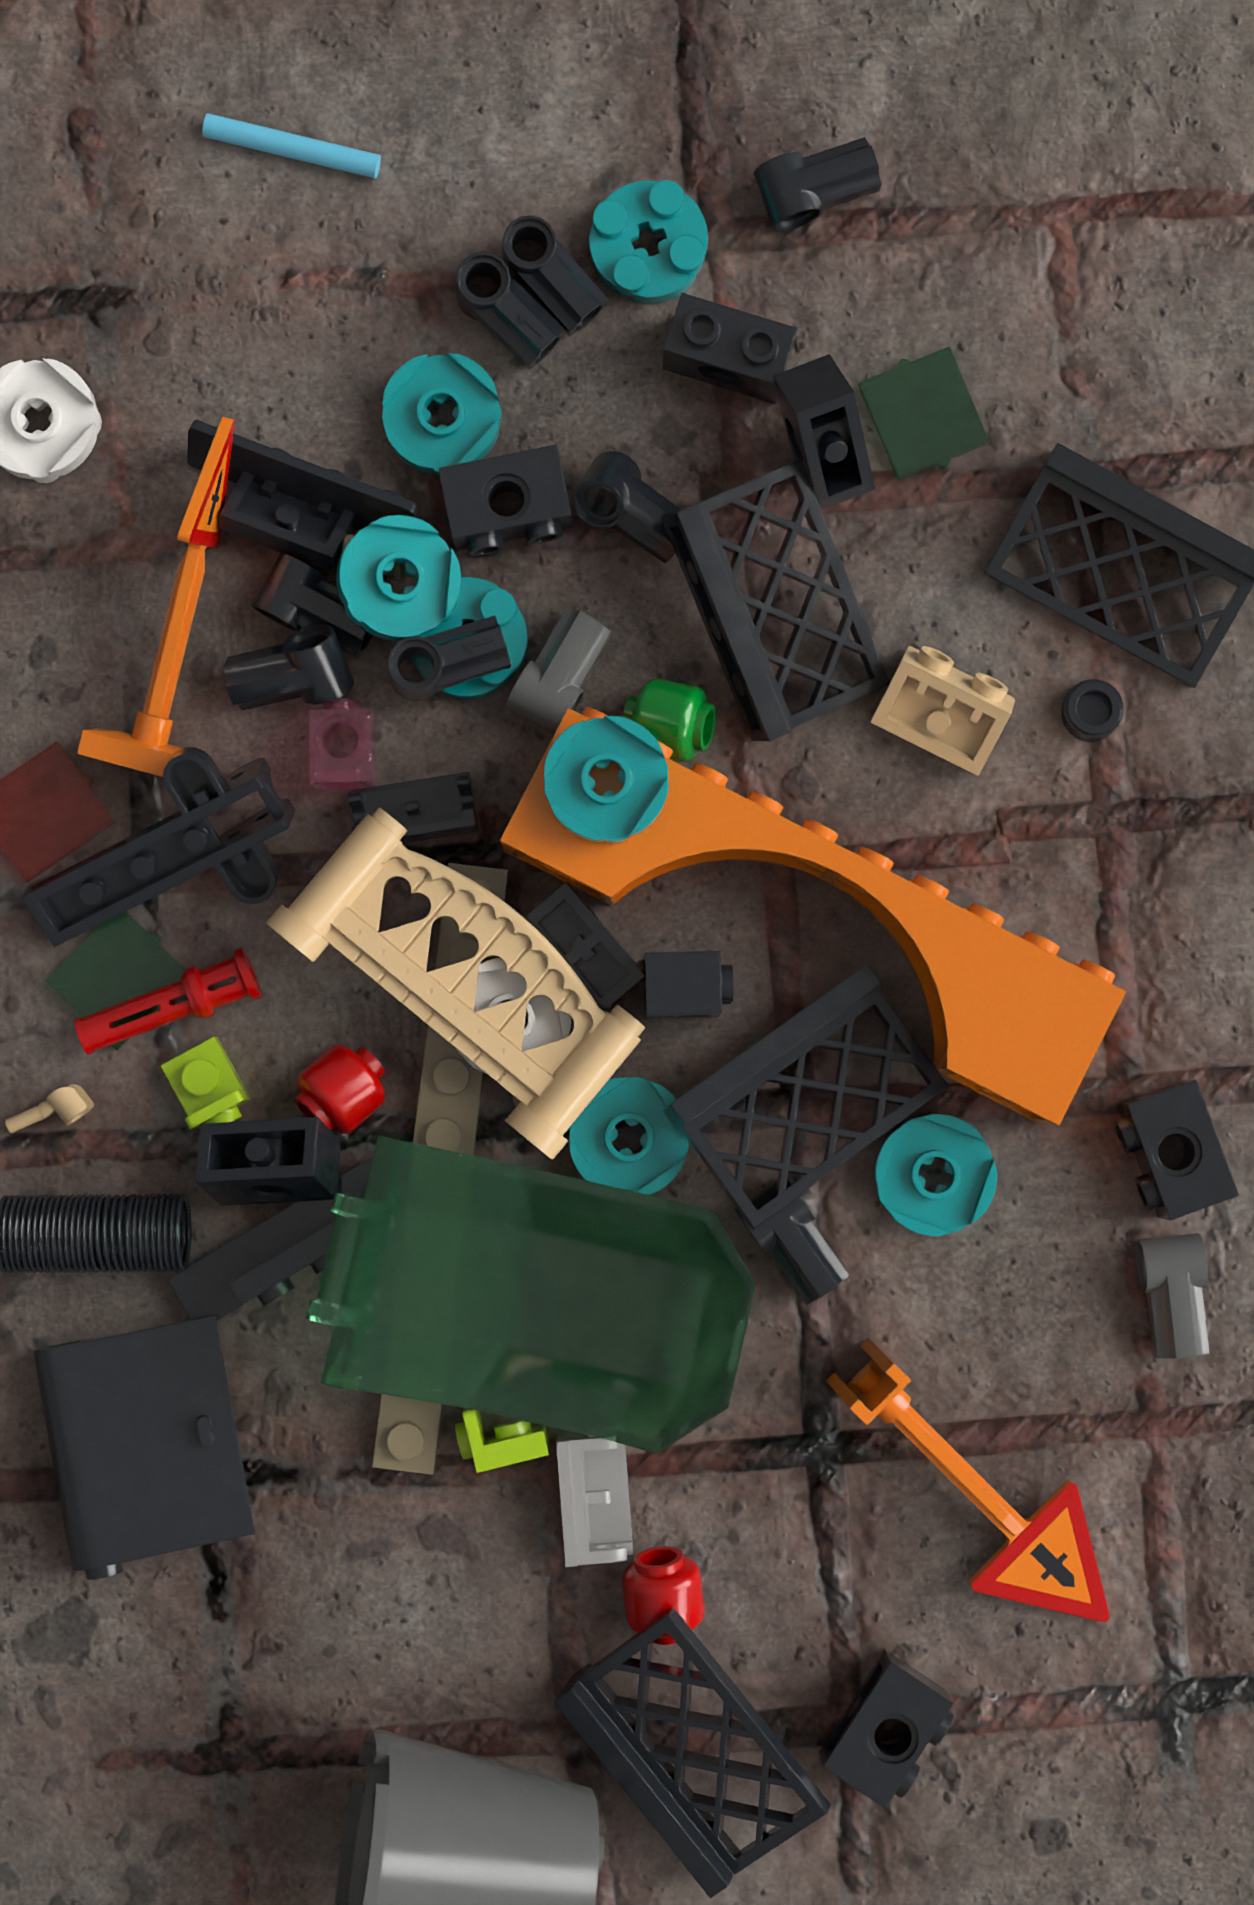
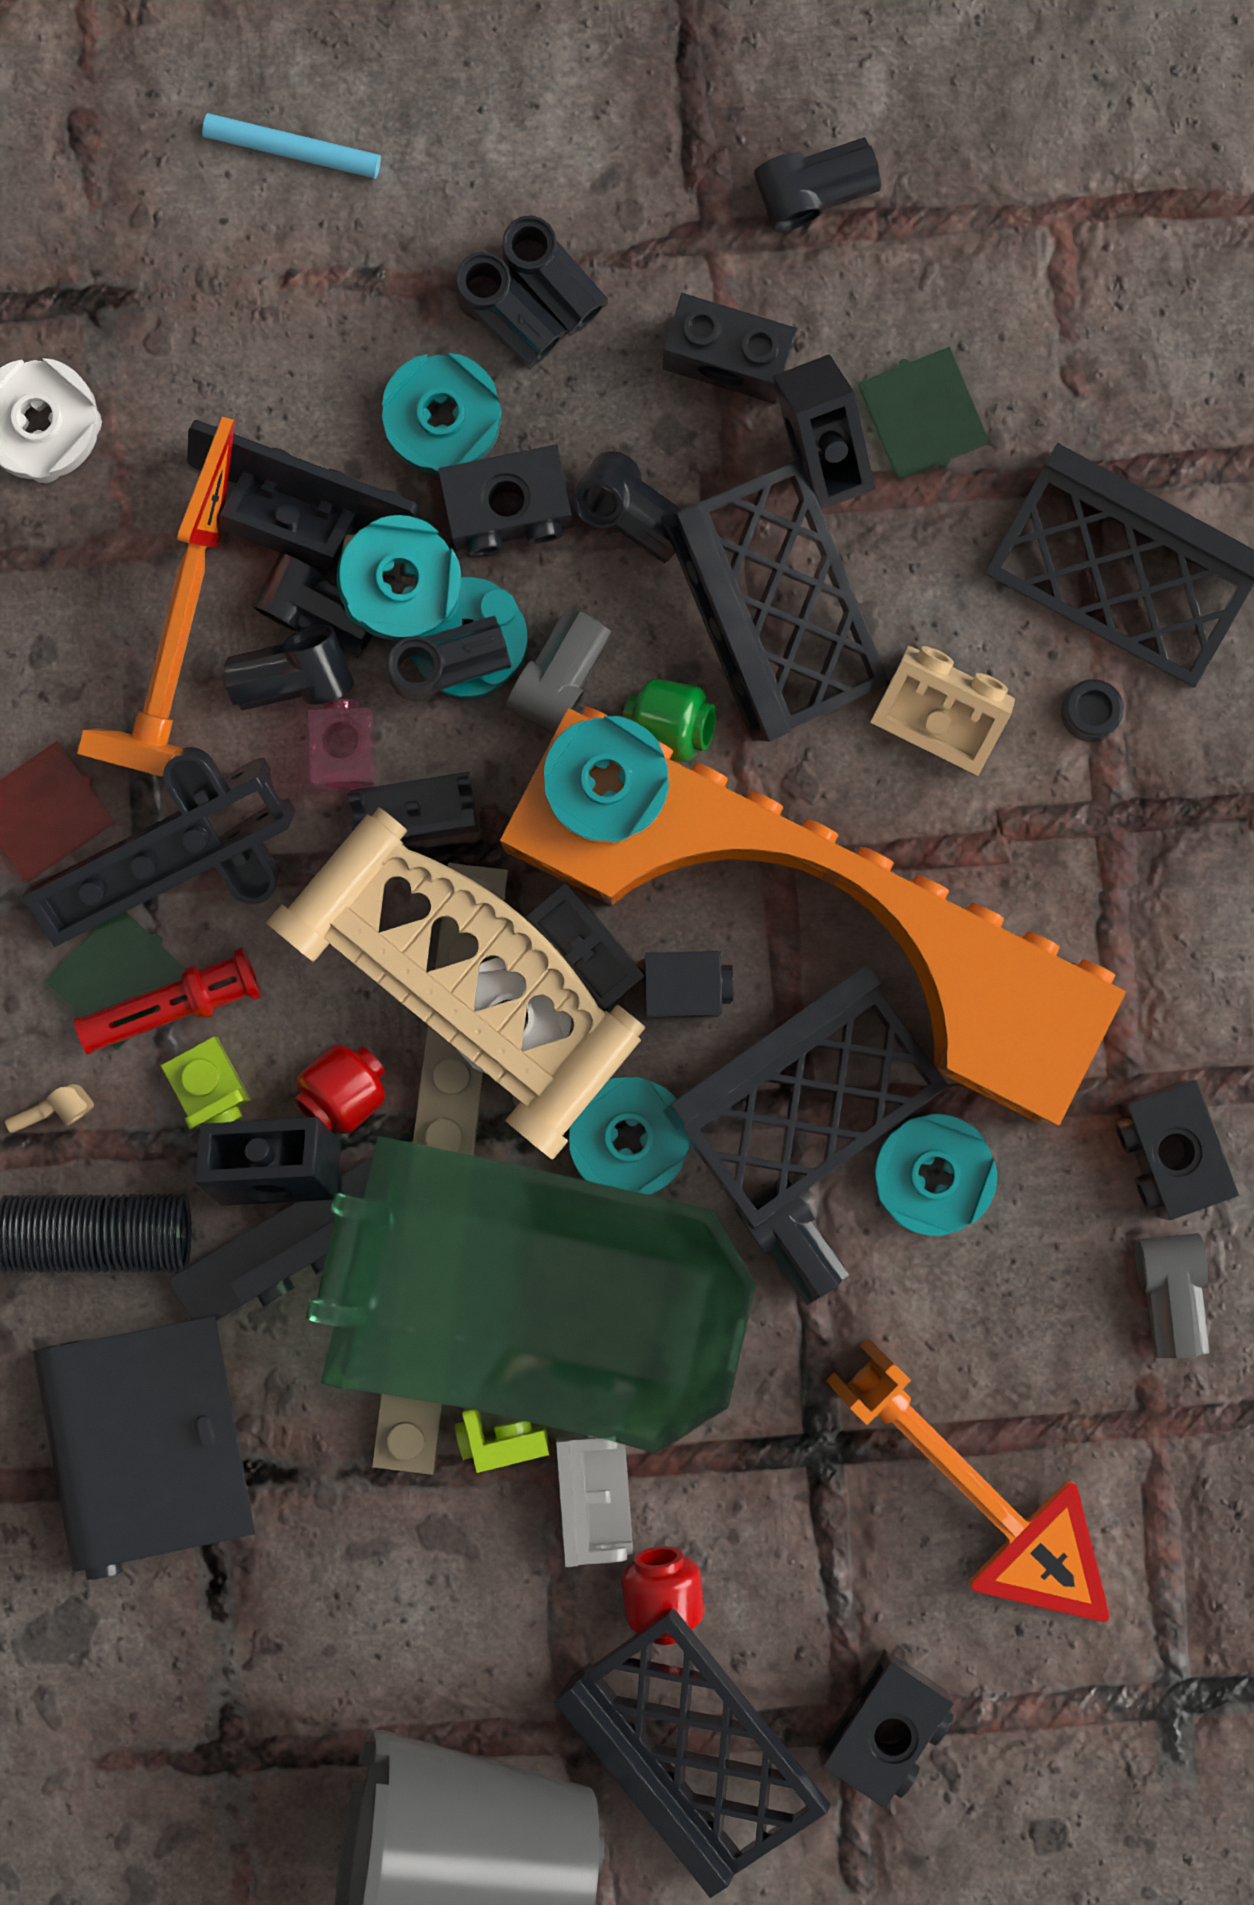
teal plate [589,180,708,304] -> none

